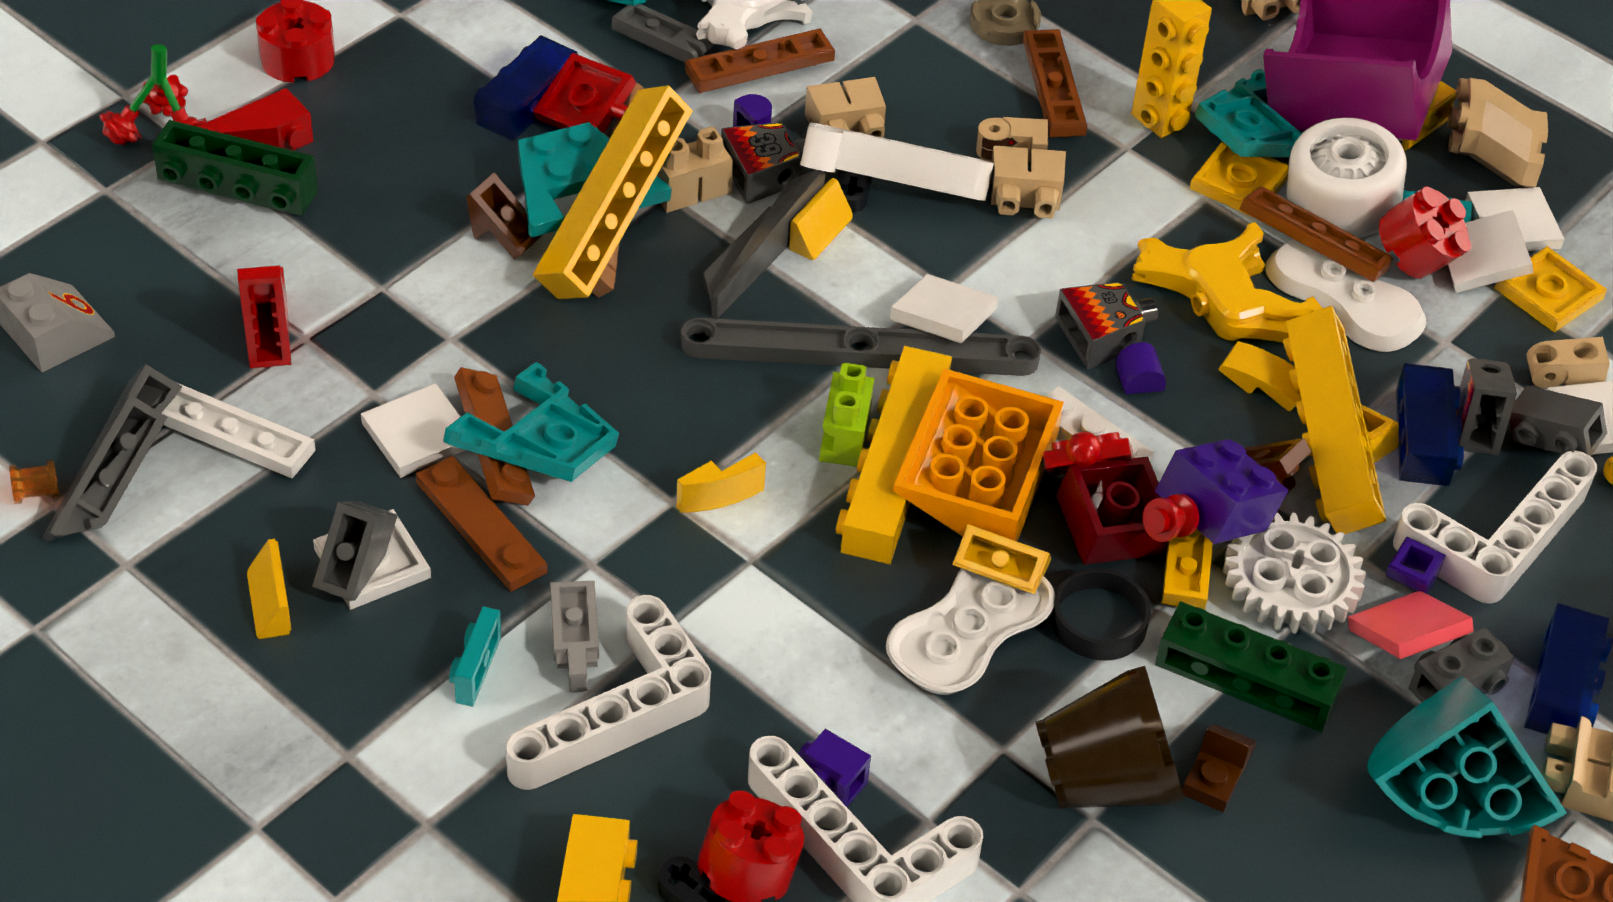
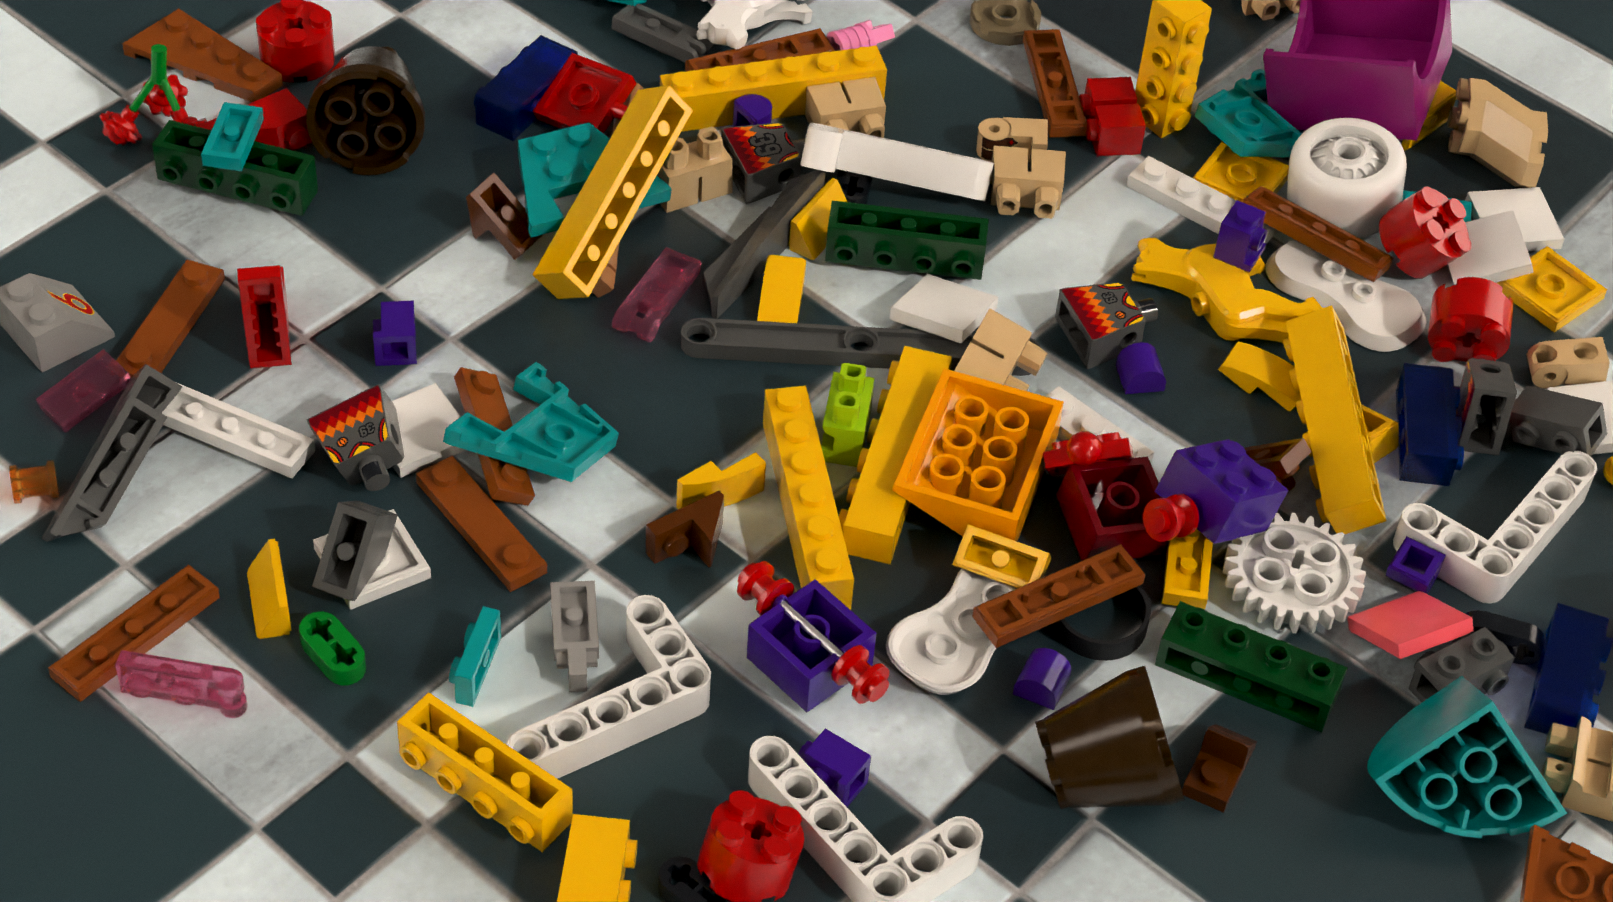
none -> clear pink plate [36,349,131,433]
none -> dark orange tile [48,564,220,702]
none -> dark orange plate [111,259,225,382]
none -> clear pink plate [115,650,248,718]
none -> dark orange wing [122,8,283,102]
none -> teal plate [201,102,264,171]
none -> green beam [299,611,366,686]
none -> dark brown cone [306,46,425,175]
none -> torso [306,384,404,491]
none -> dark purple brick [373,300,417,366]
none -> yellow brick [397,692,573,852]
none -> clear pink plate [612,247,701,343]
none -> reddish brown slope [645,490,724,568]
none -> yellow brick [660,46,887,132]
none -> dark purple brick [737,561,890,712]
none -> yellow slope [757,255,806,323]
none -> yellow brick [763,386,854,610]
none -> dark green brick [825,200,989,280]
none -> bright pink hinge [827,20,895,51]
none -> tan hips [954,308,1047,391]
none -> dark orange plate [972,544,1145,648]
none -> dark purple brick [1012,648,1072,710]
none -> red piece [1079,77,1146,156]
none -> white plate [1126,156,1277,244]
none -> dark purple brick [1213,200,1267,272]
none -> red brick [1428,277,1514,362]
none -> black beam [1465,610,1544,665]

